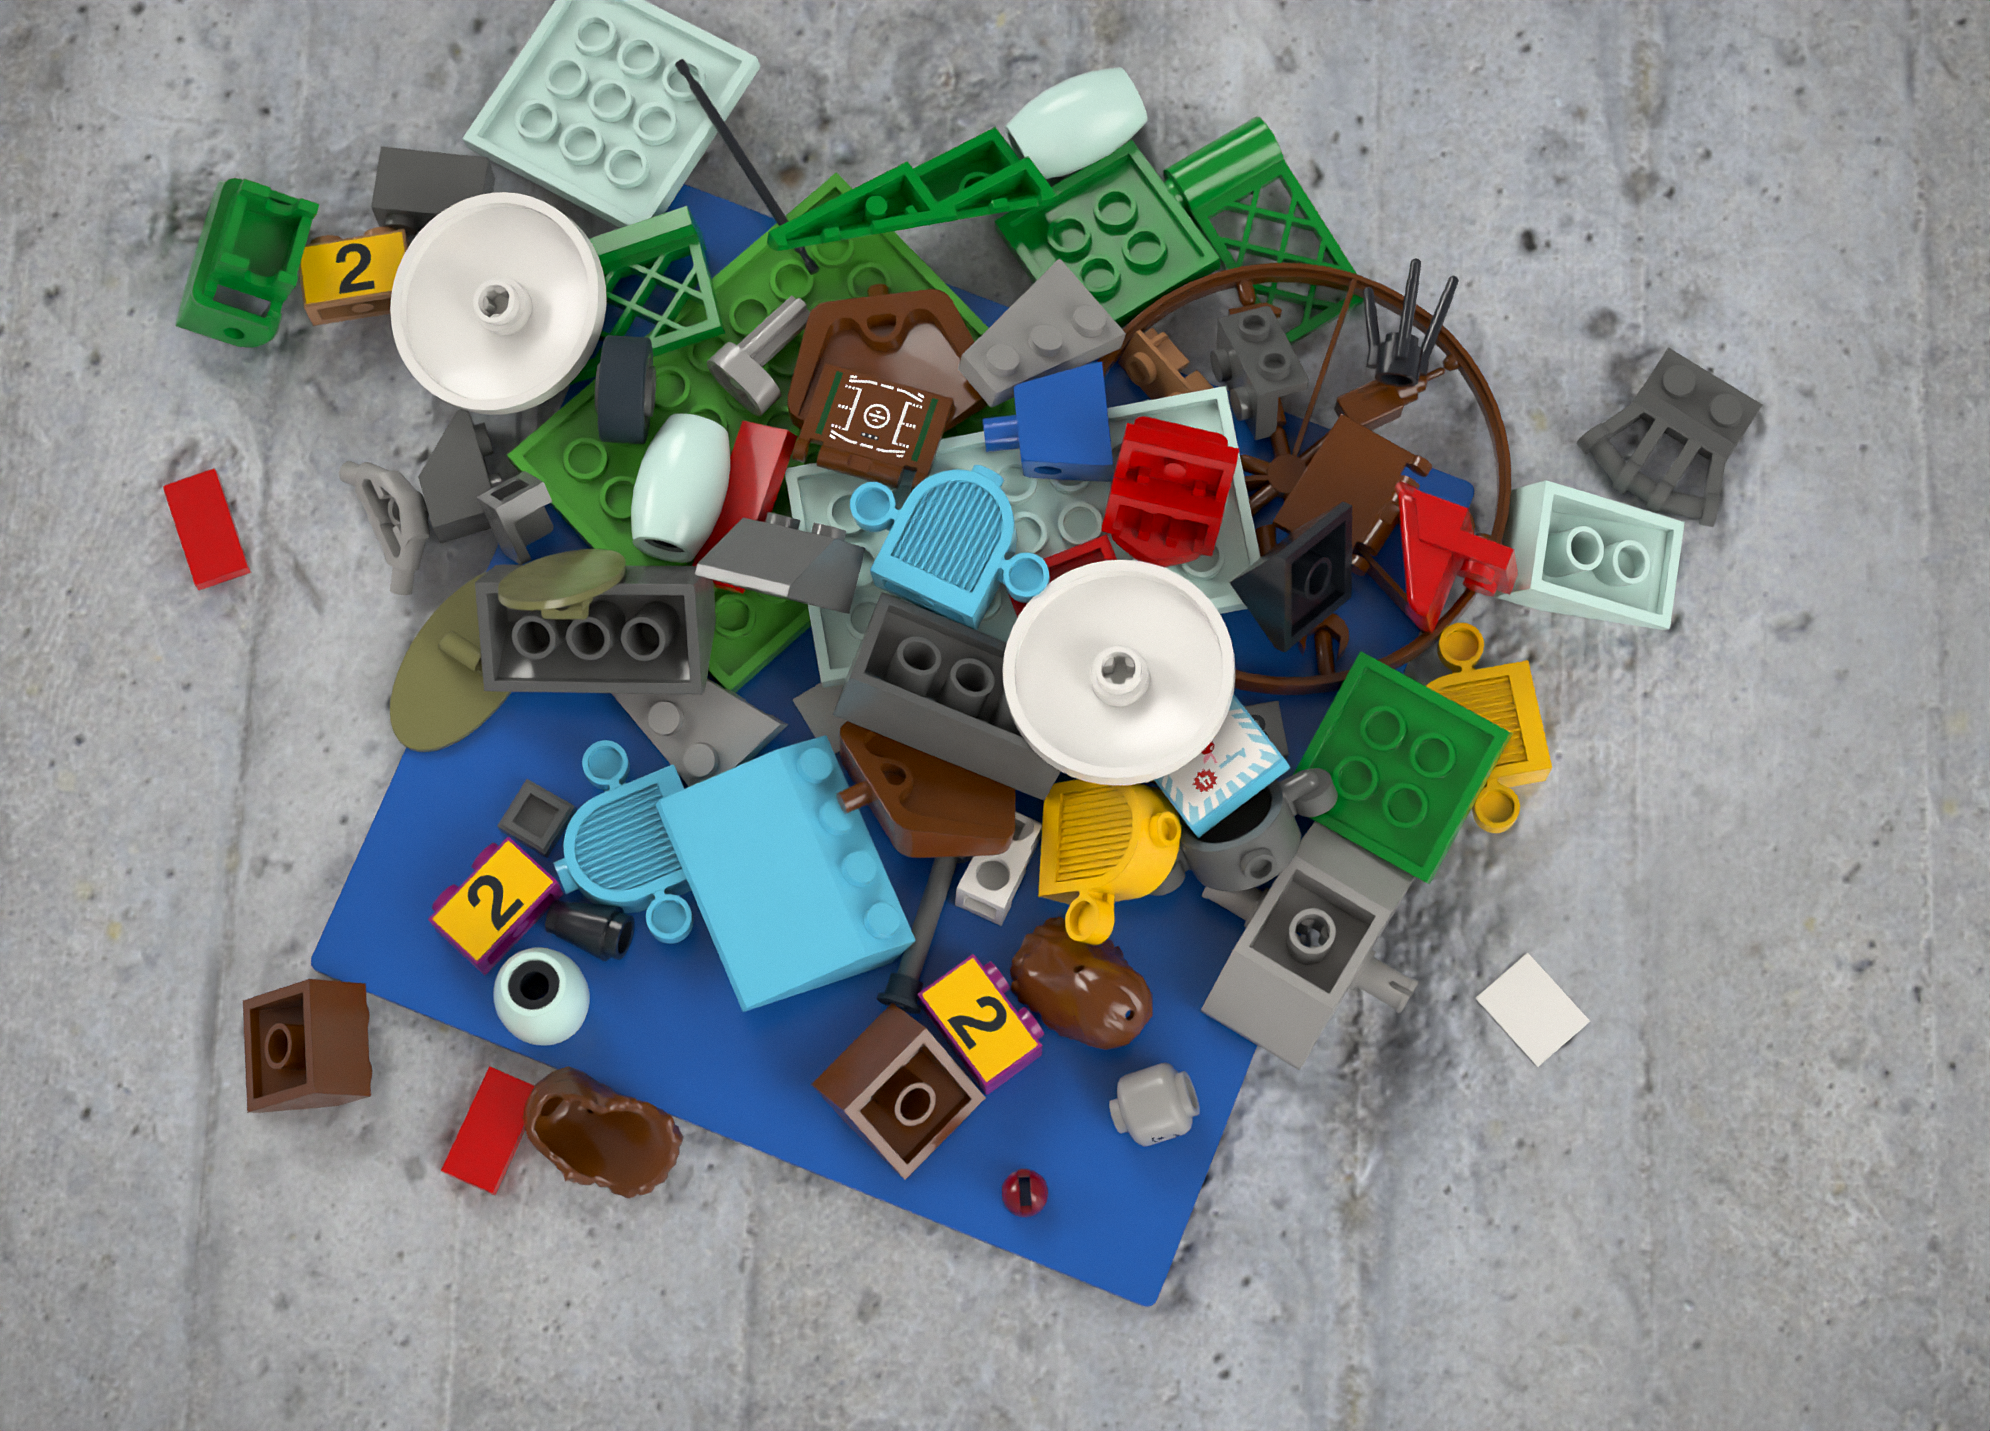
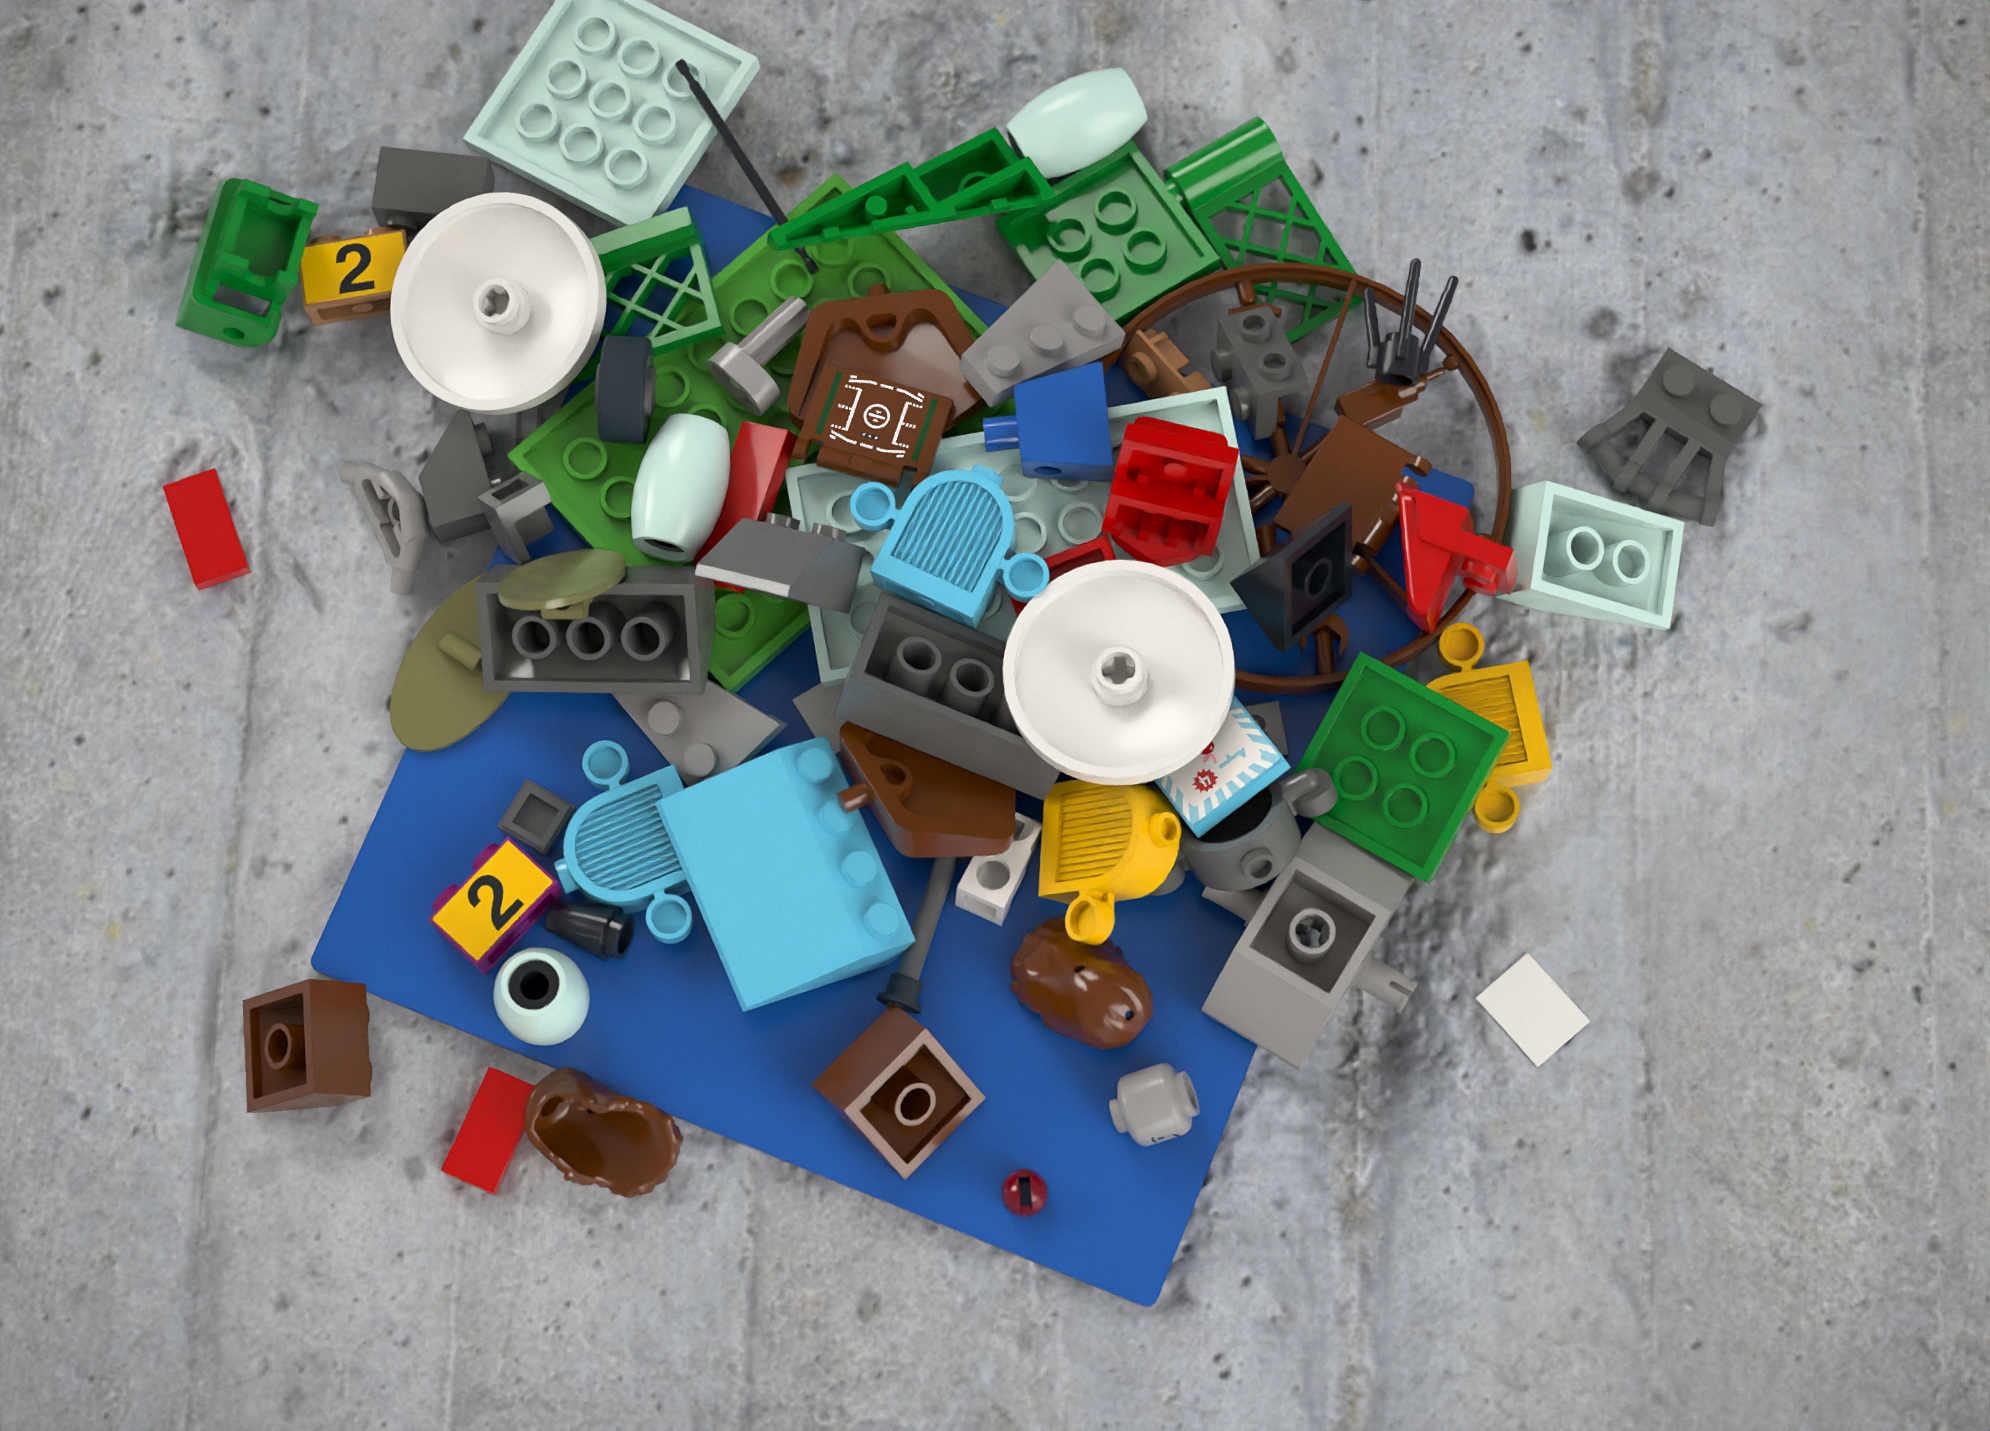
brick [918,954,1044,1096] -> none

